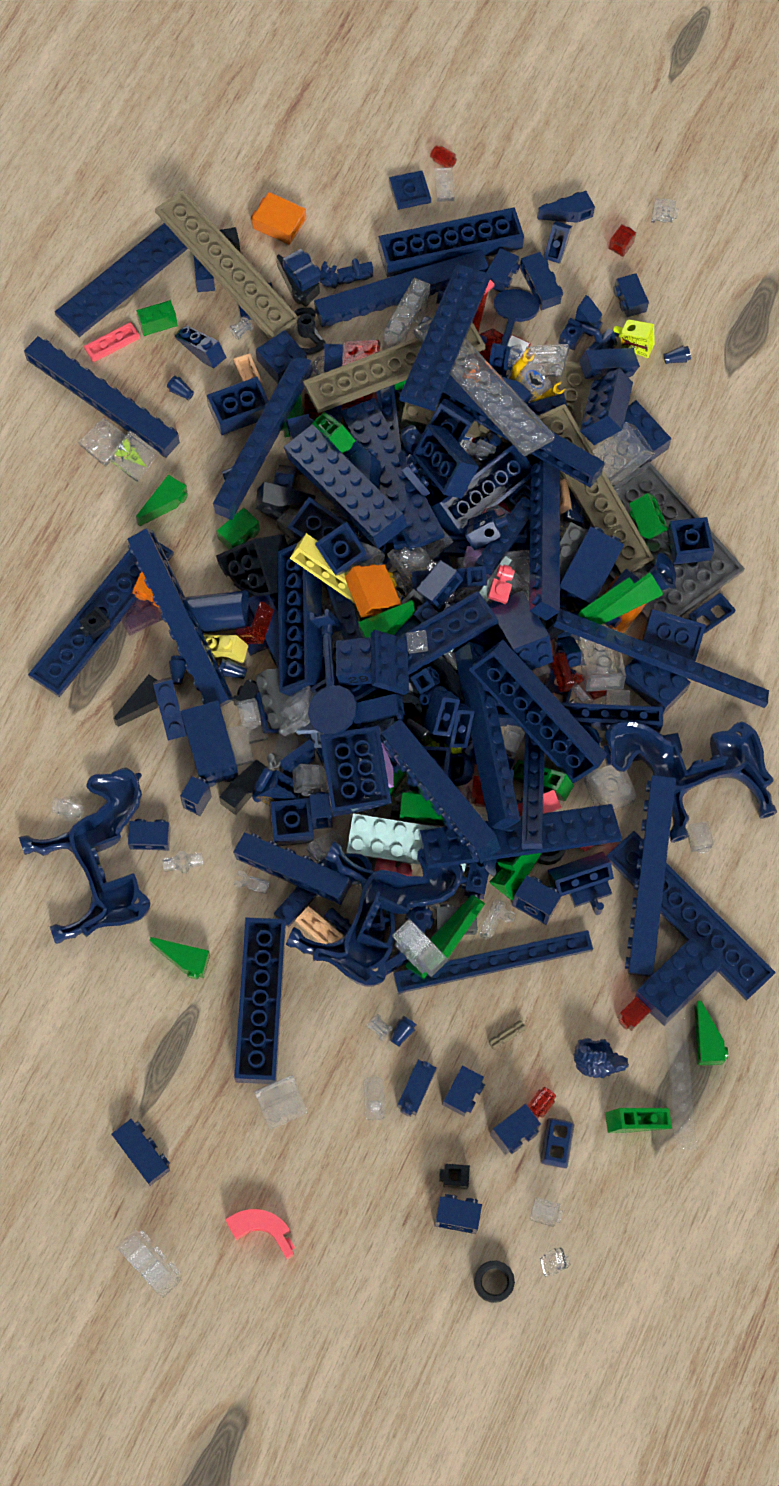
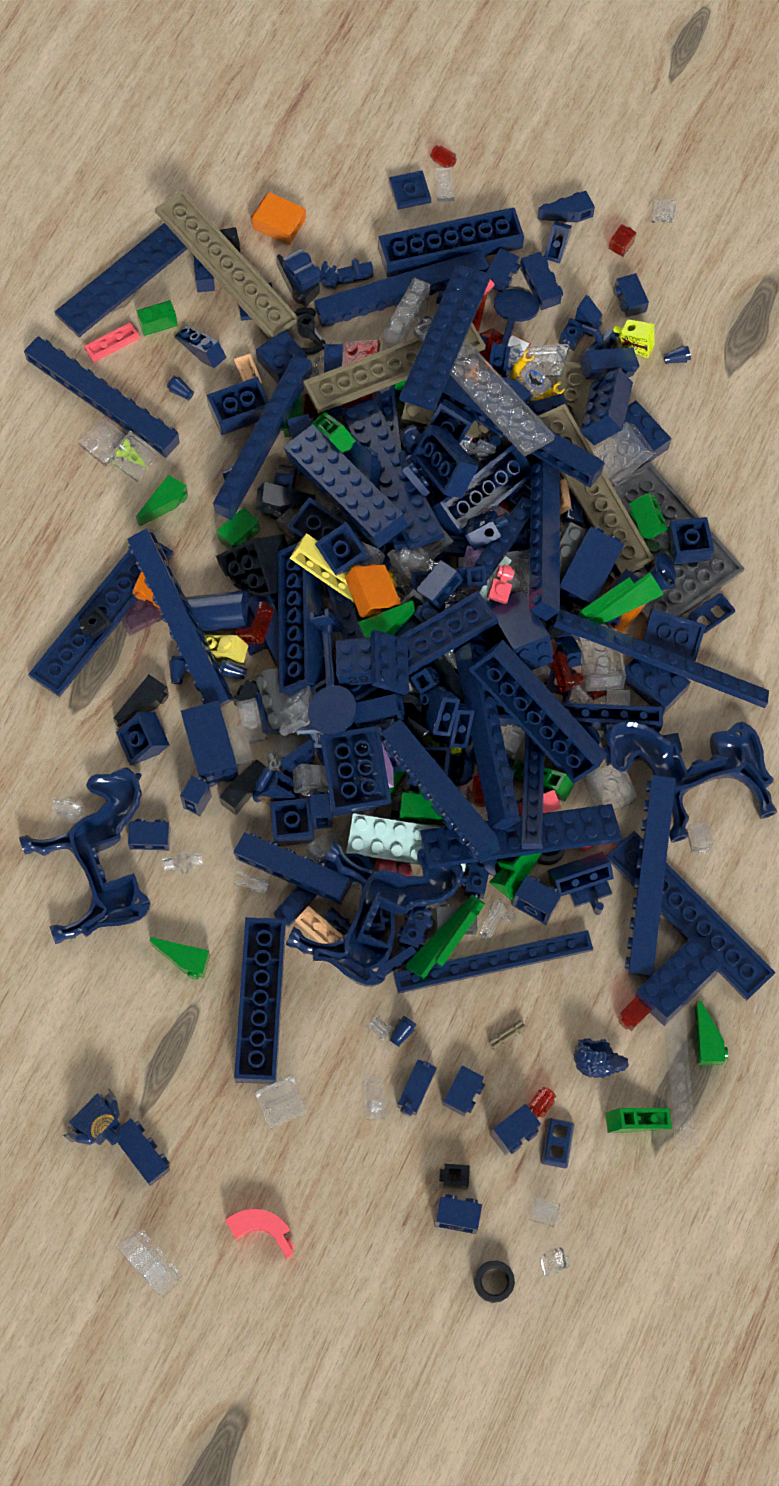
dark blue brick [153,677,187,741] -> none
clear bush [229,316,253,340] -> none
clear brick [392,919,448,977] -> none
clear plate [406,630,428,654] -> none
none -> dark blue torso [63,1089,121,1145]
none -> dark blue slope [116,712,170,766]

